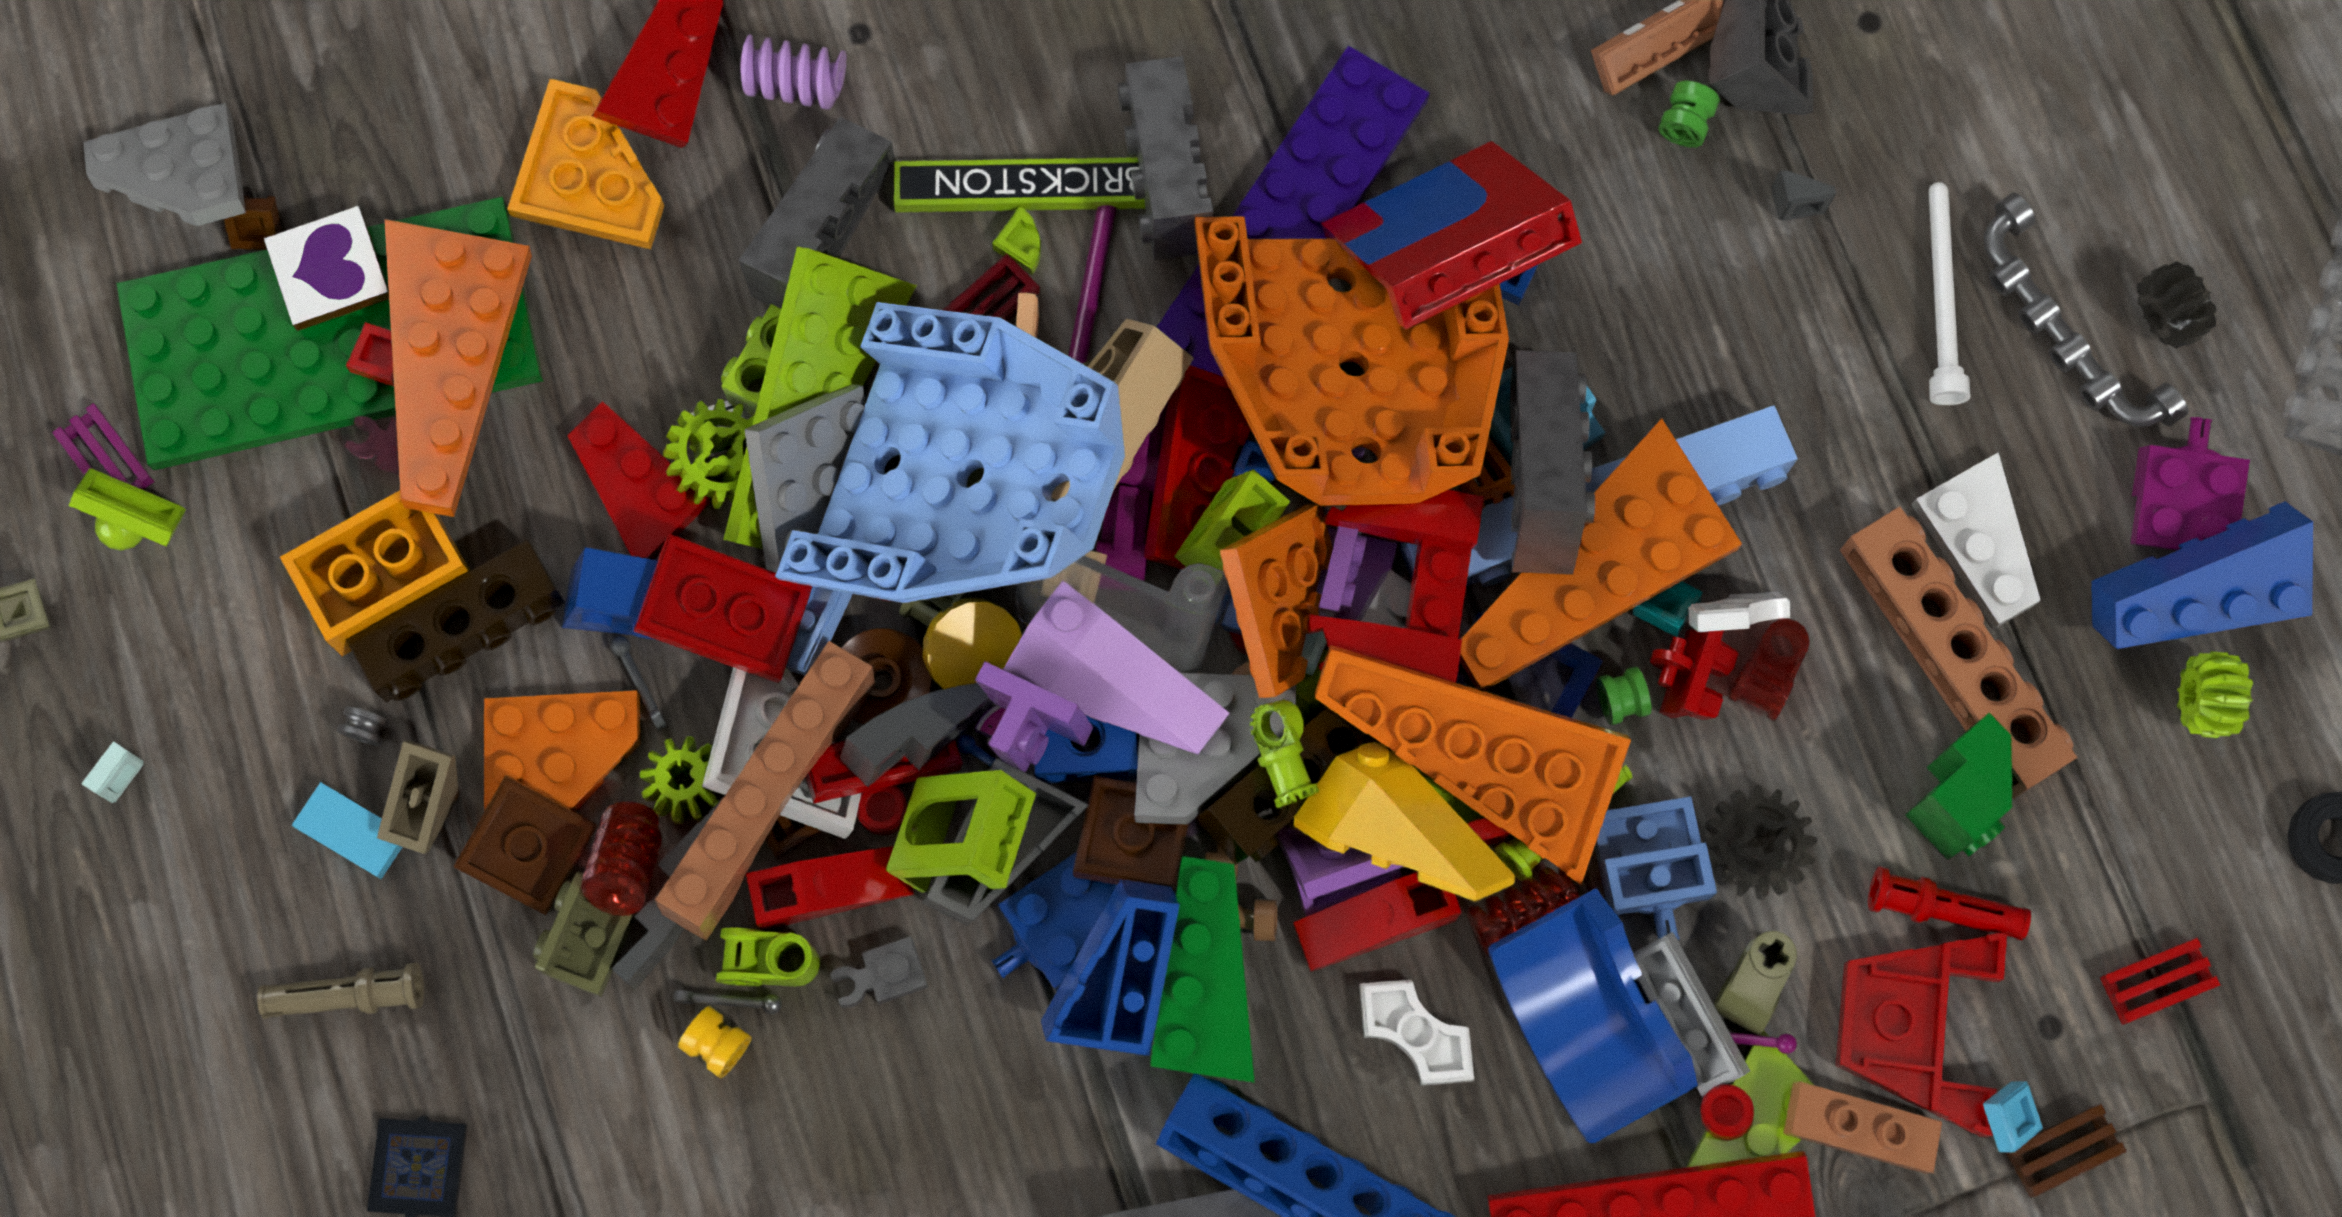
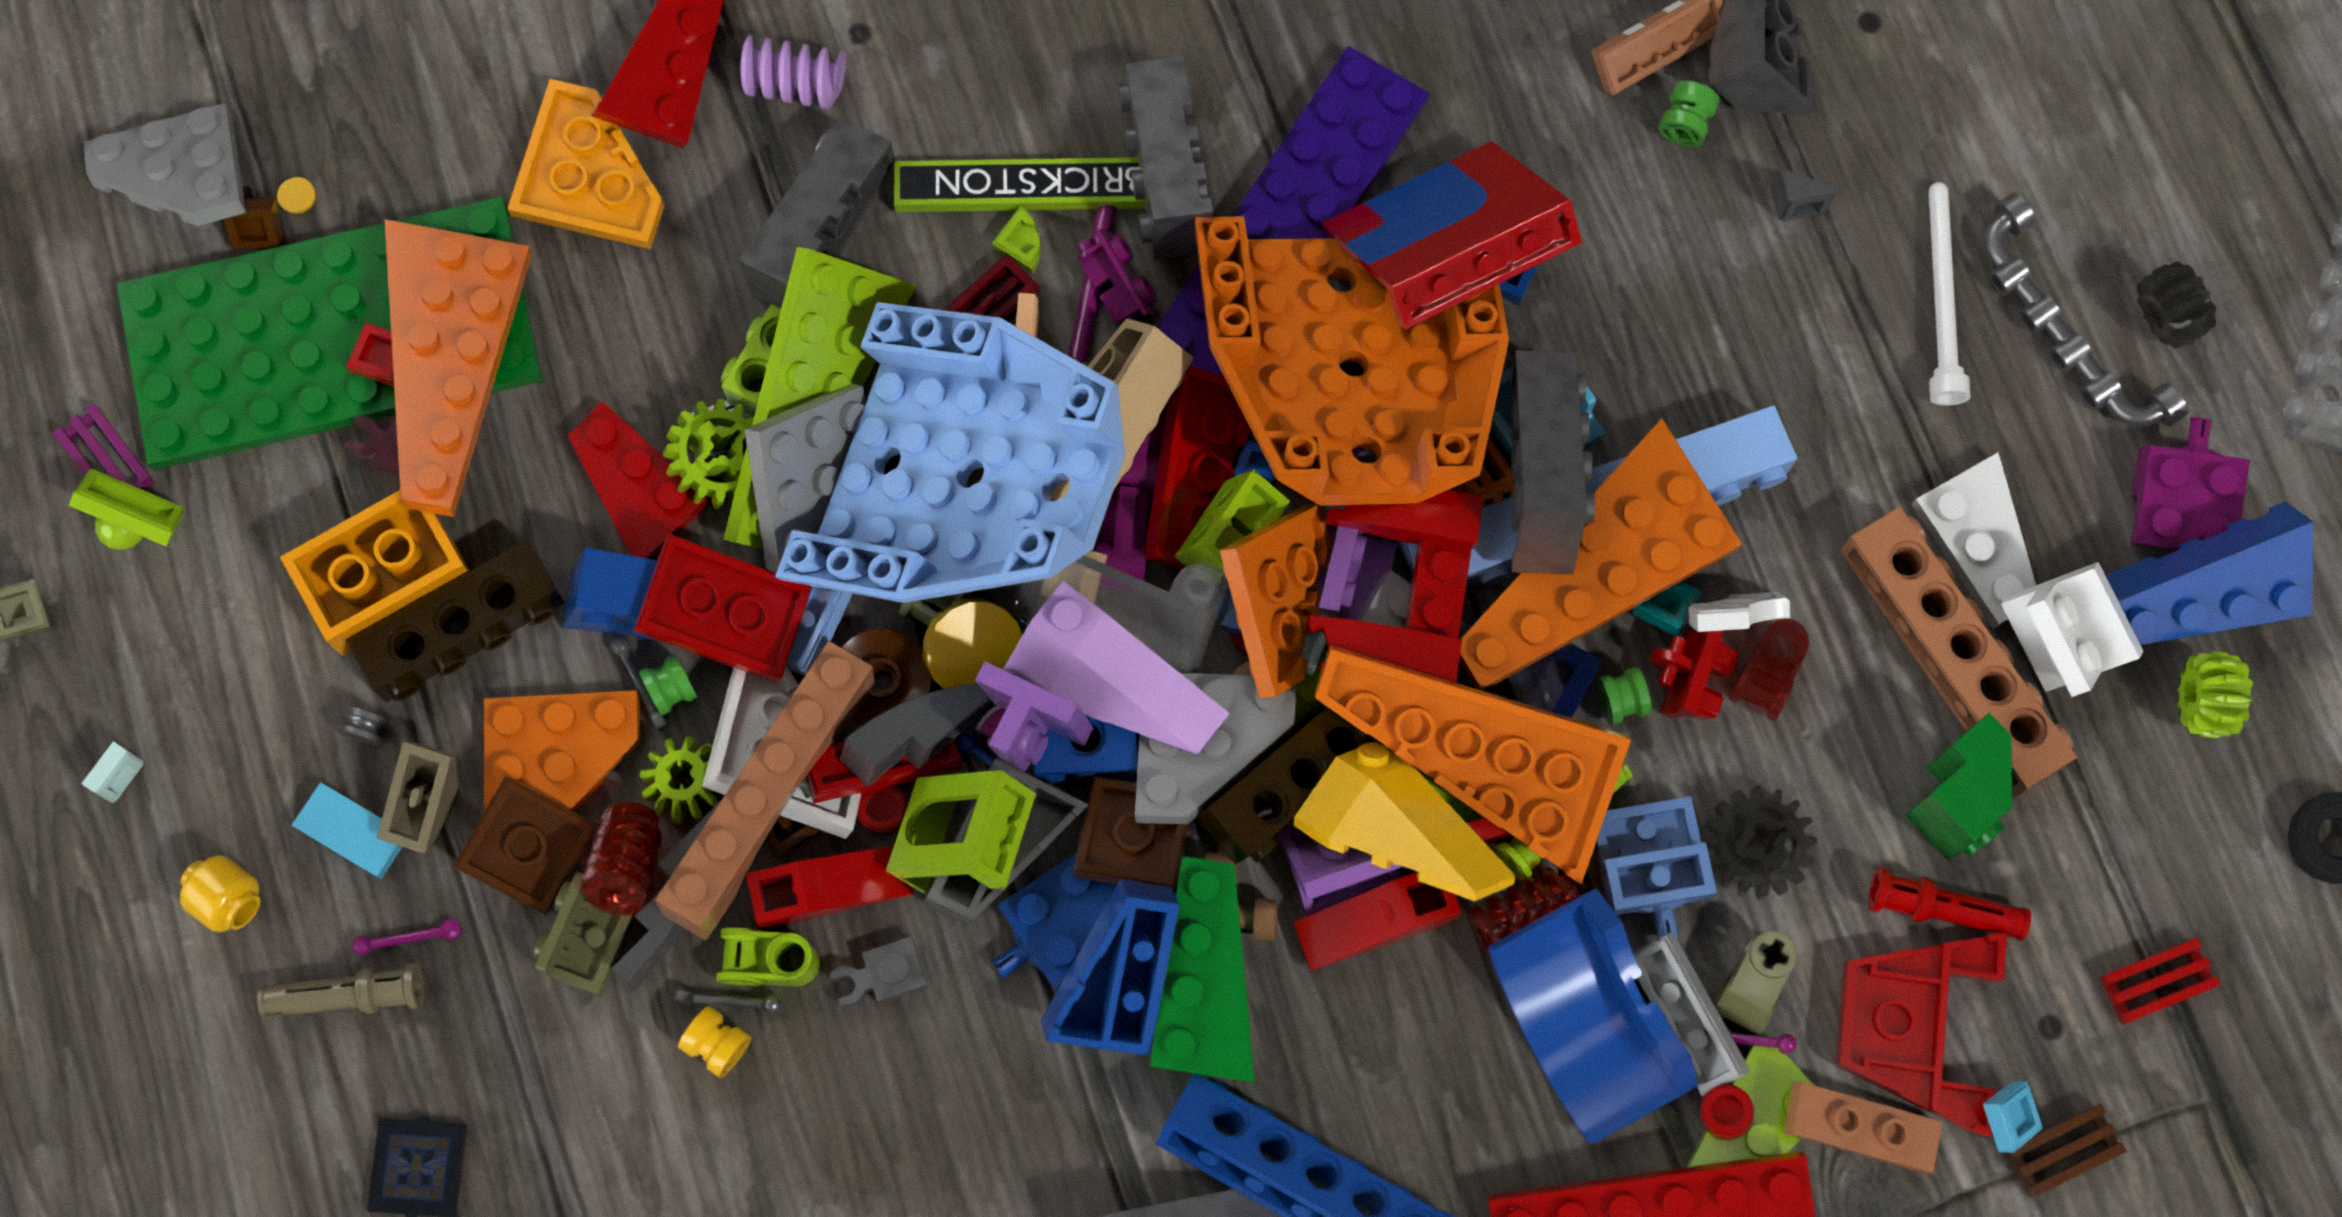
tile [264,206,389,331] -> none
lime connector [1249,699,1319,808] -> none
white tile [1359,980,1474,1086] -> none
none -> yellow head [179,855,261,933]
none -> yellow piece [277,177,316,214]
none -> magenta hinge [352,919,462,956]
none -> bright green wheel [638,653,698,716]
none -> magenta hinge [1077,229,1160,326]
none -> white bracket [2001,562,2144,697]

